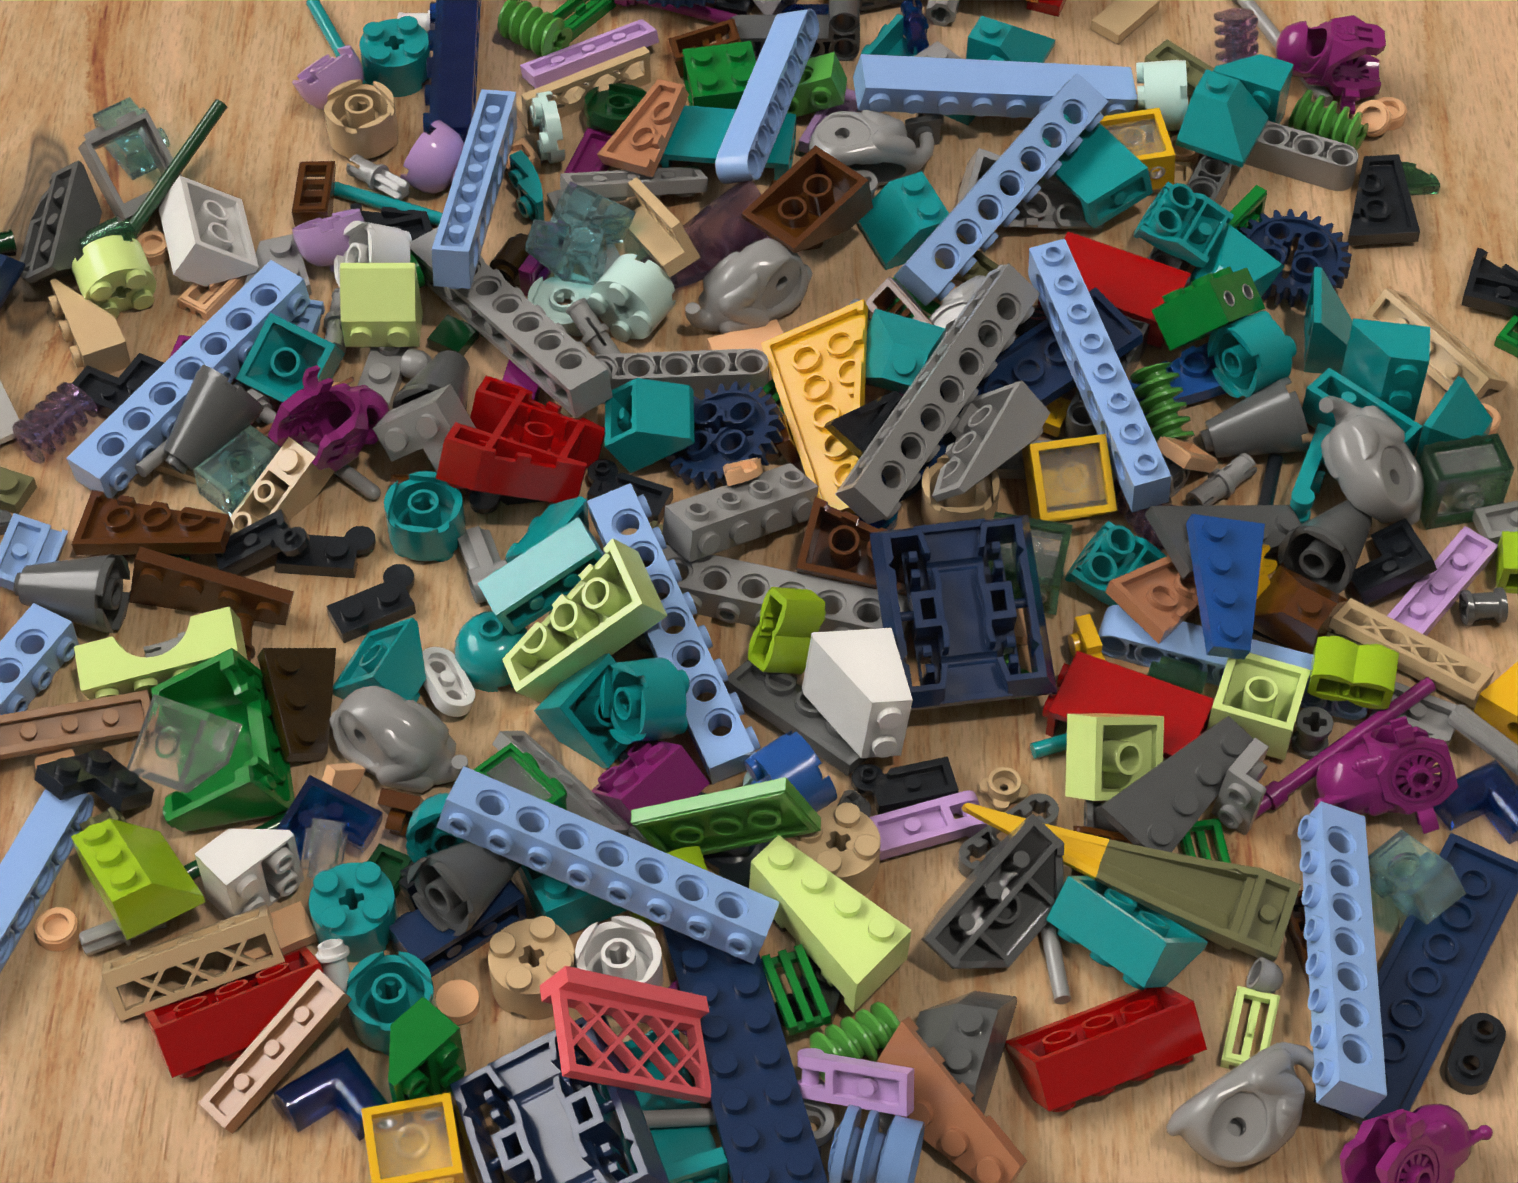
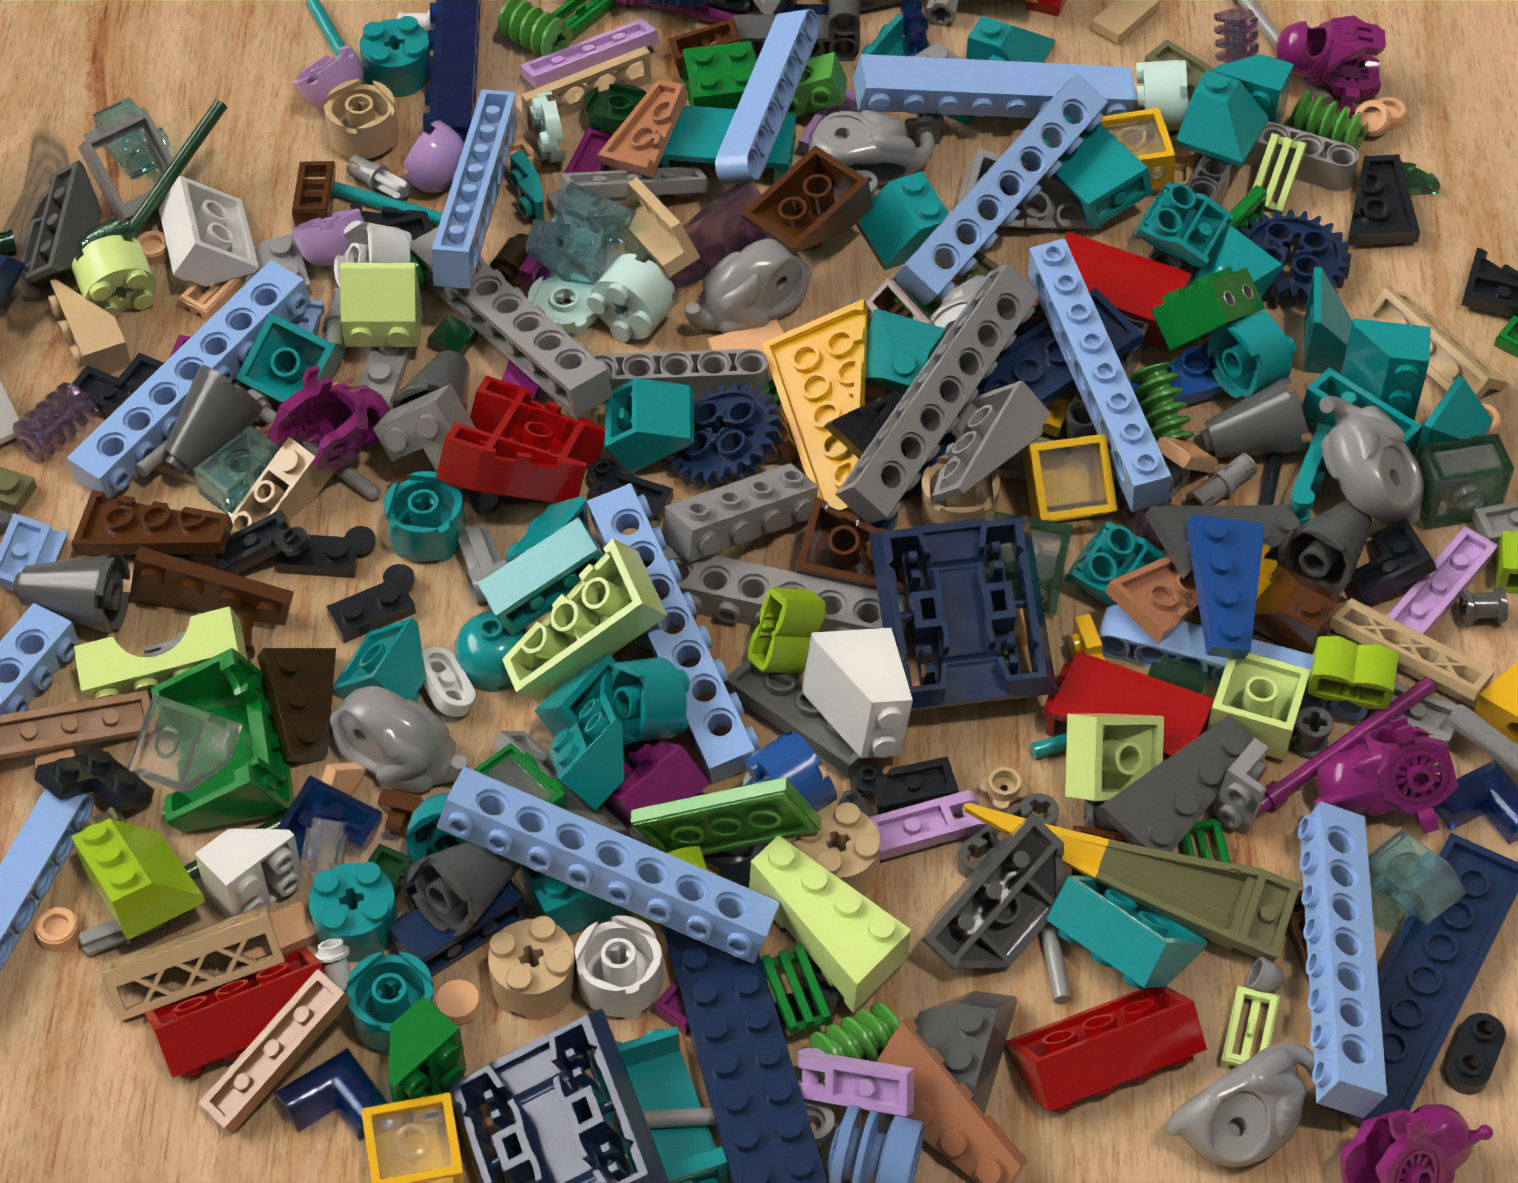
light grey hinge [400,348,432,379] -> none
coral fence [539,966,711,1104] -> none
light grey pin [566,298,621,355] -> none
light nougat tile [723,457,763,486] -> none
none -> teal slope [549,692,624,810]
none -> yellowish green tile [1252,133,1307,213]

